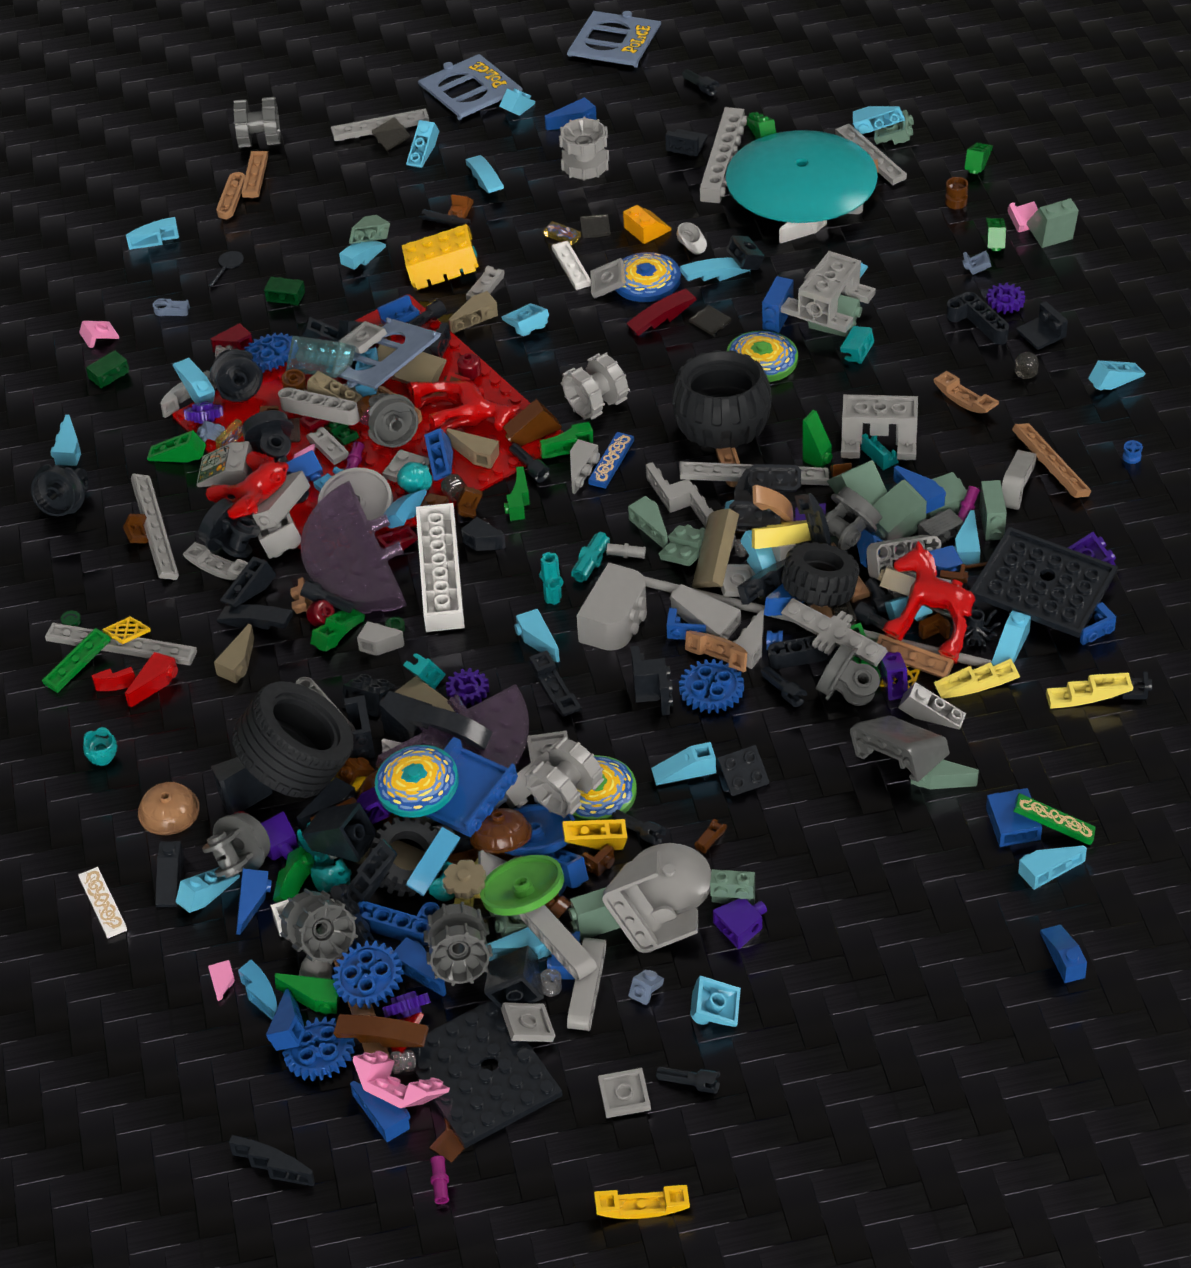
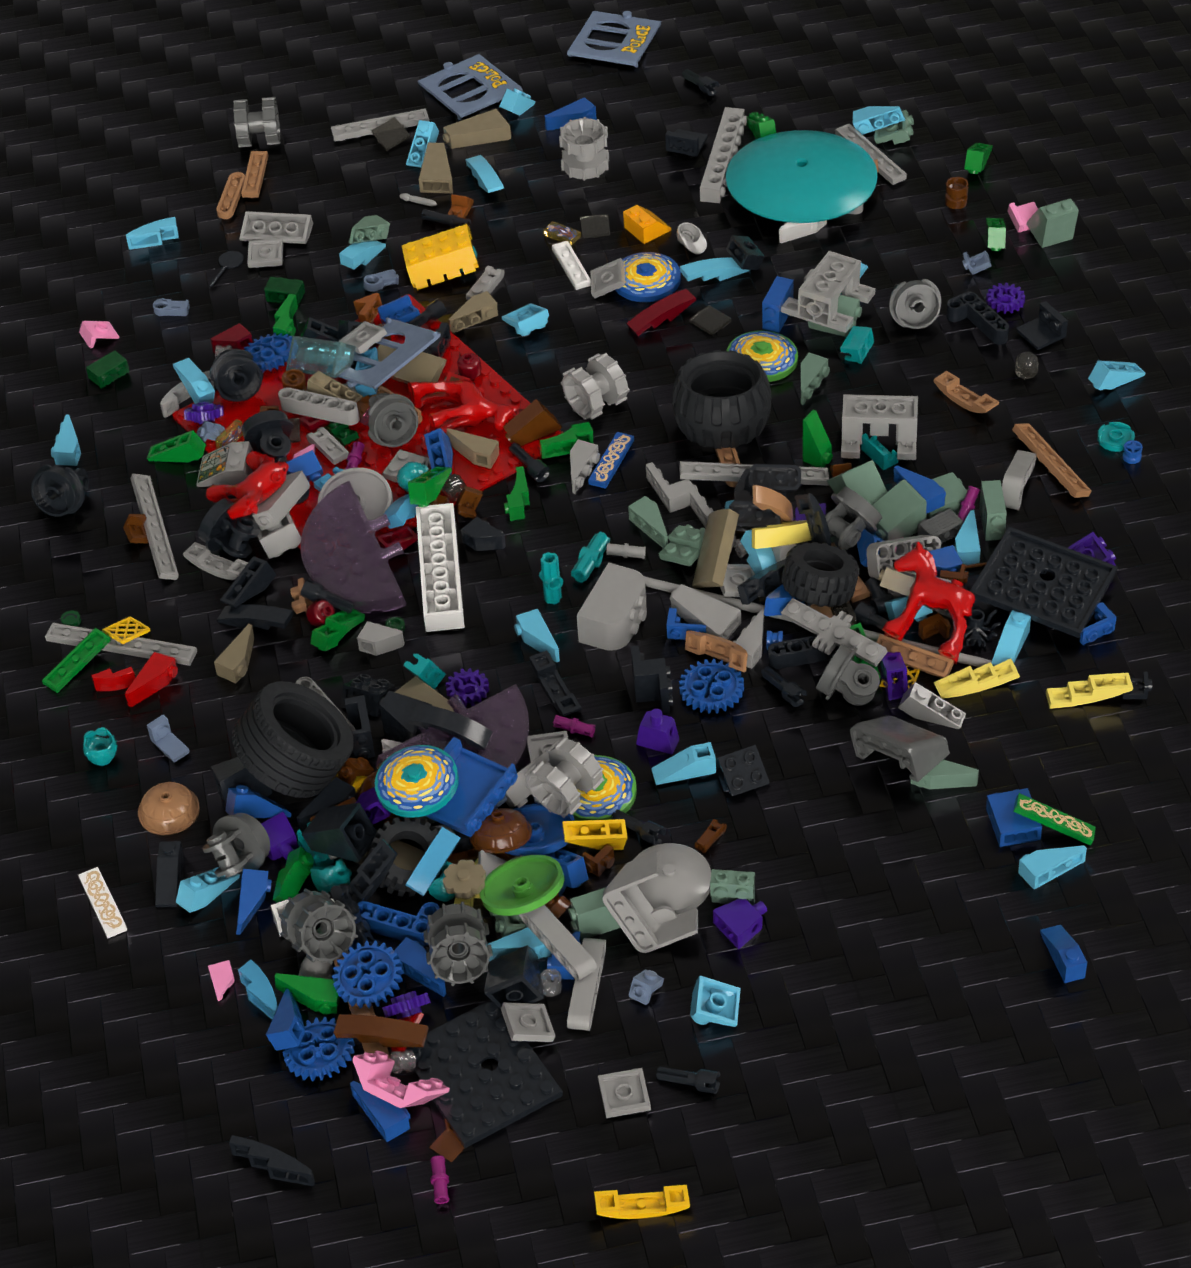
none -> sand blue bracket [147,715,190,762]
none -> blue slope [225,785,291,818]
none -> light grey slope [239,212,313,244]
none -> light grey plate [248,238,283,268]
none -> green slope [273,294,298,337]
none -> dark orange slope [354,293,382,323]
none -> sand blue piece [364,269,399,292]
none -> light grey piece [399,193,437,206]
none -> green slope [408,467,452,507]
none -> dark tan slope [419,142,453,193]
none -> dark tan slope [442,109,511,149]
none -> magenta pin [553,715,596,738]
none -> dark purple torso [636,709,680,755]
none -> sand green slope [801,353,830,405]
none -> dark grey piece [889,279,941,329]
none -> teal tile [1097,422,1135,452]

